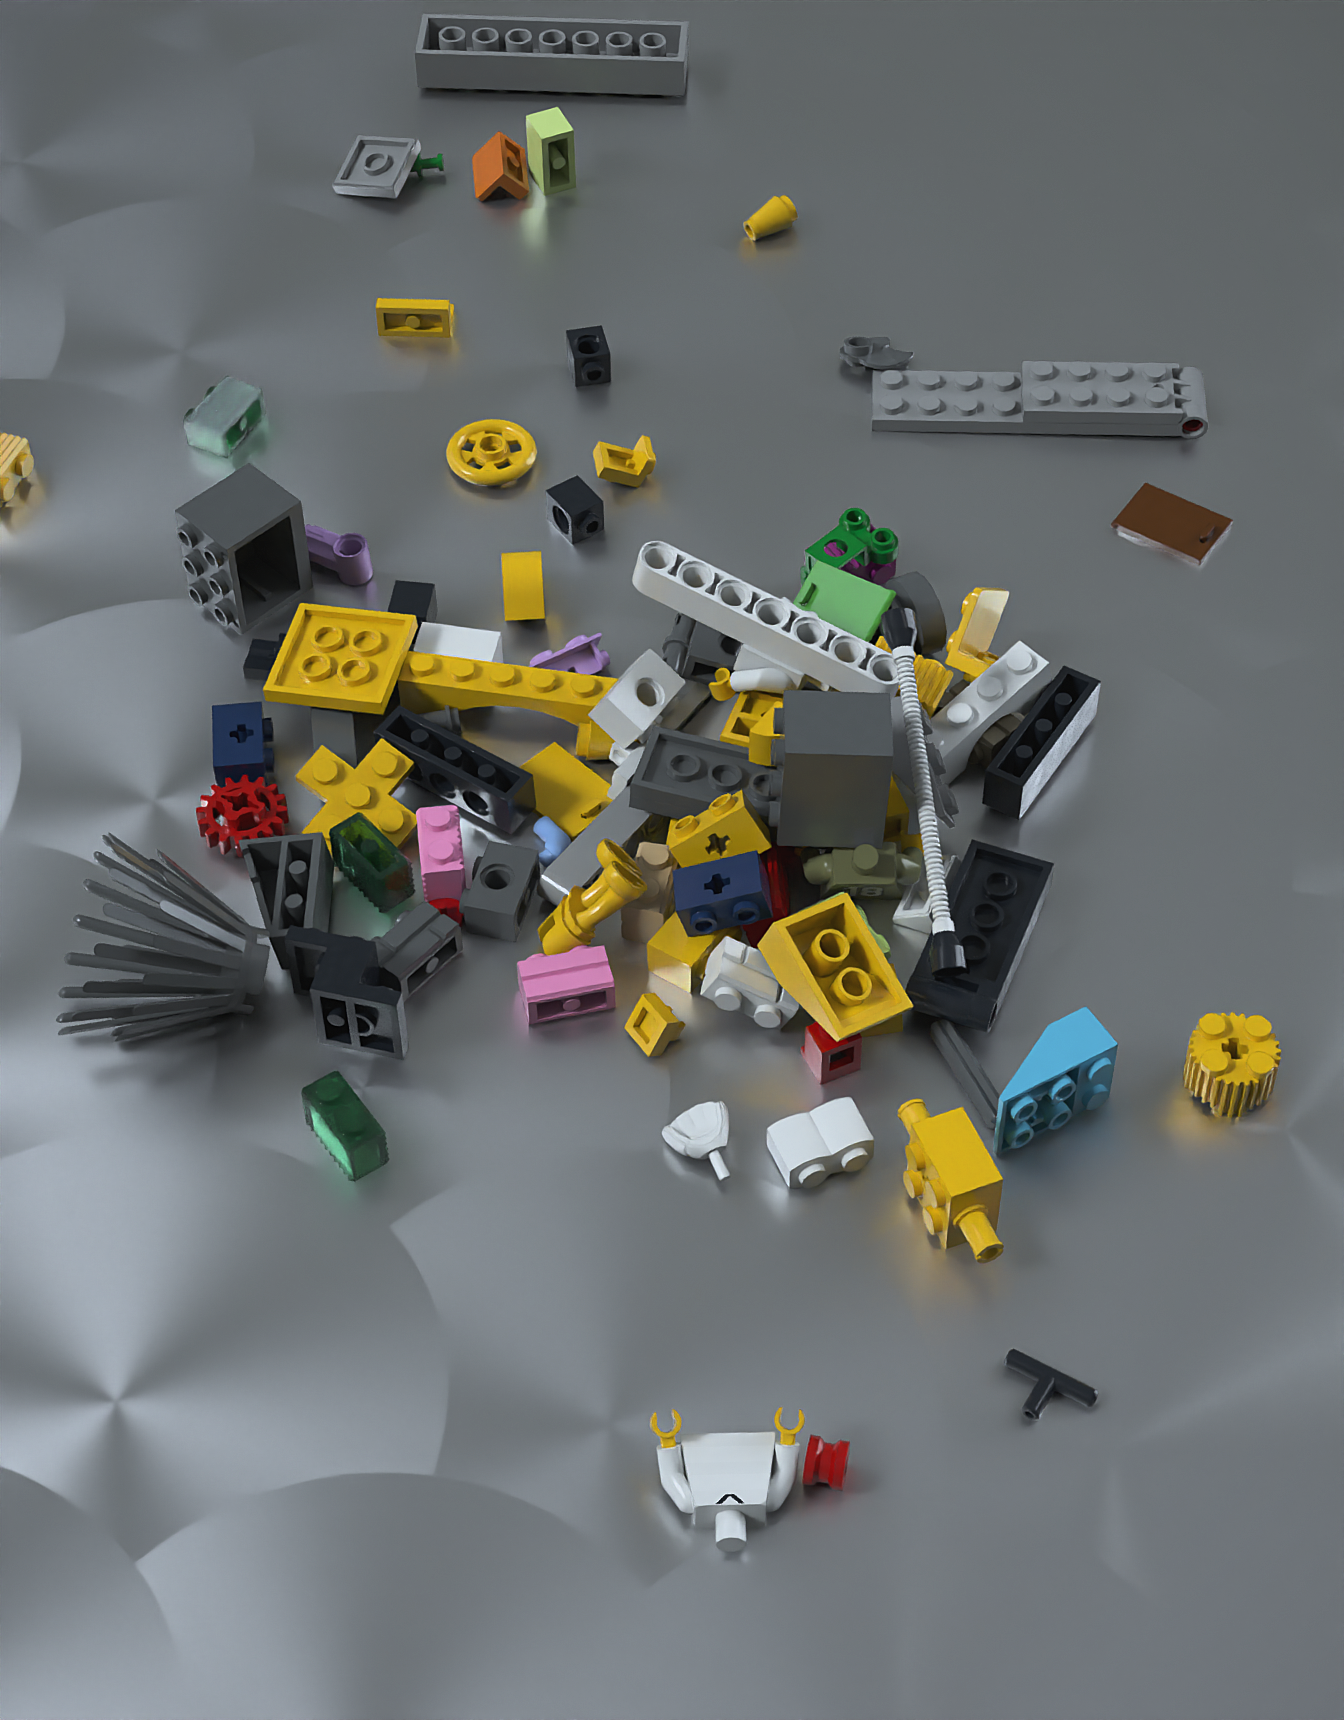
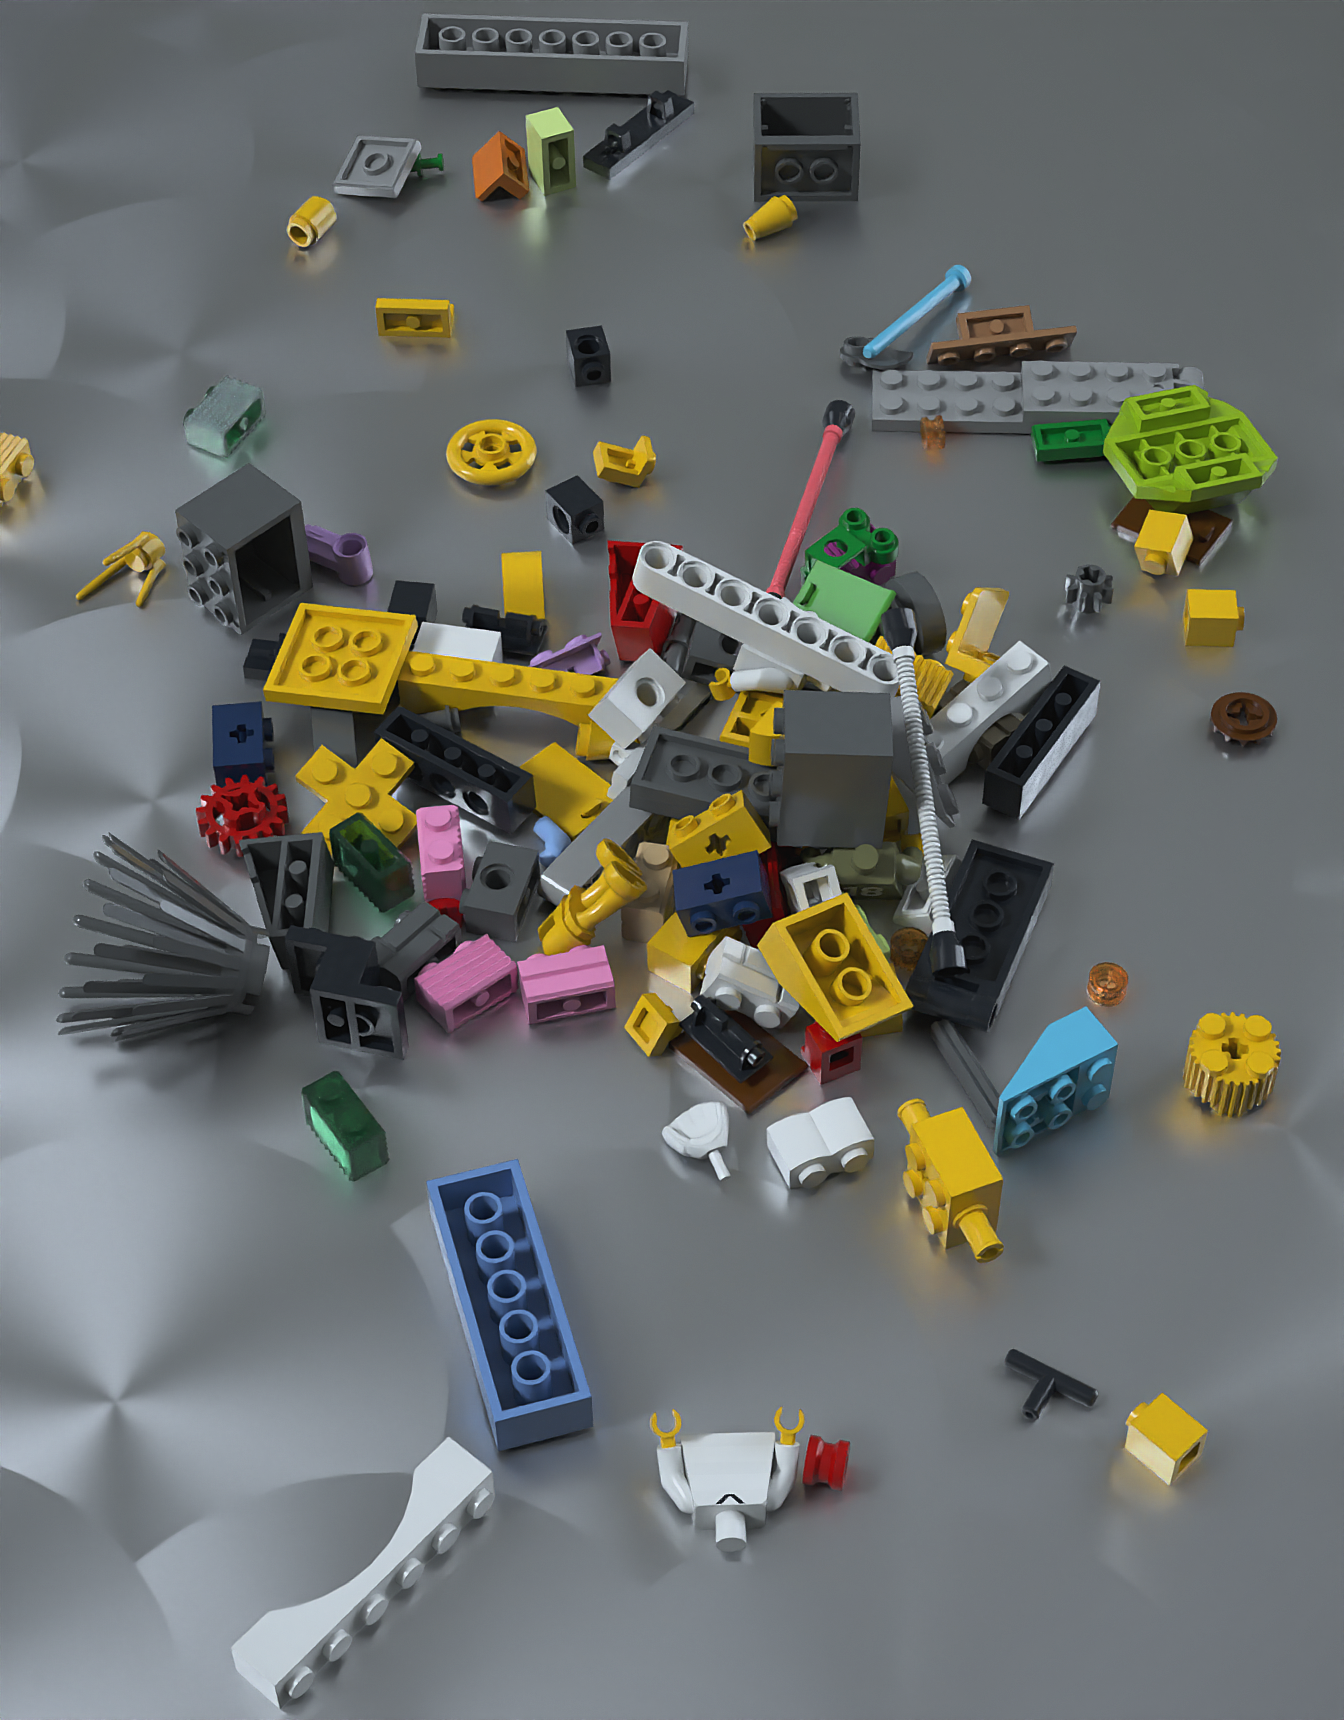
none -> yellow plant [76,531,166,607]
none -> white arch [231,1437,495,1709]
none -> yellow brick [287,196,337,247]
none -> bright pink brick [414,934,519,1033]
none -> medium blue brick [426,1159,593,1452]
none -> black hinge [462,604,548,656]
none -> black hinge [583,90,694,180]
none -> red wedge [607,540,684,661]
none -> reddish brown container [669,1010,808,1115]
none -> black hinge [679,994,773,1084]
none -> dark grey container [753,93,861,202]
none -> coral hose [766,400,855,599]
none -> white leg [779,862,842,913]
none -> medium azure bar [863,265,971,359]
none -> clear orange bush [890,927,928,971]
none -> clear orange bush [920,415,946,451]
none -> medium nougat bracket [926,305,1077,366]
none -> green hinge [1031,419,1112,462]
none -> dark grey gear [1065,565,1114,614]
none -> clear orange bush [1087,962,1128,1007]
none -> lime piece [1103,385,1278,514]
none -> yellow brick [1124,1393,1208,1485]
none -> yellow brick [1134,510,1193,576]
none -> yellow brick [1183,589,1245,647]
none -> reddish brown gear [1210,692,1277,747]

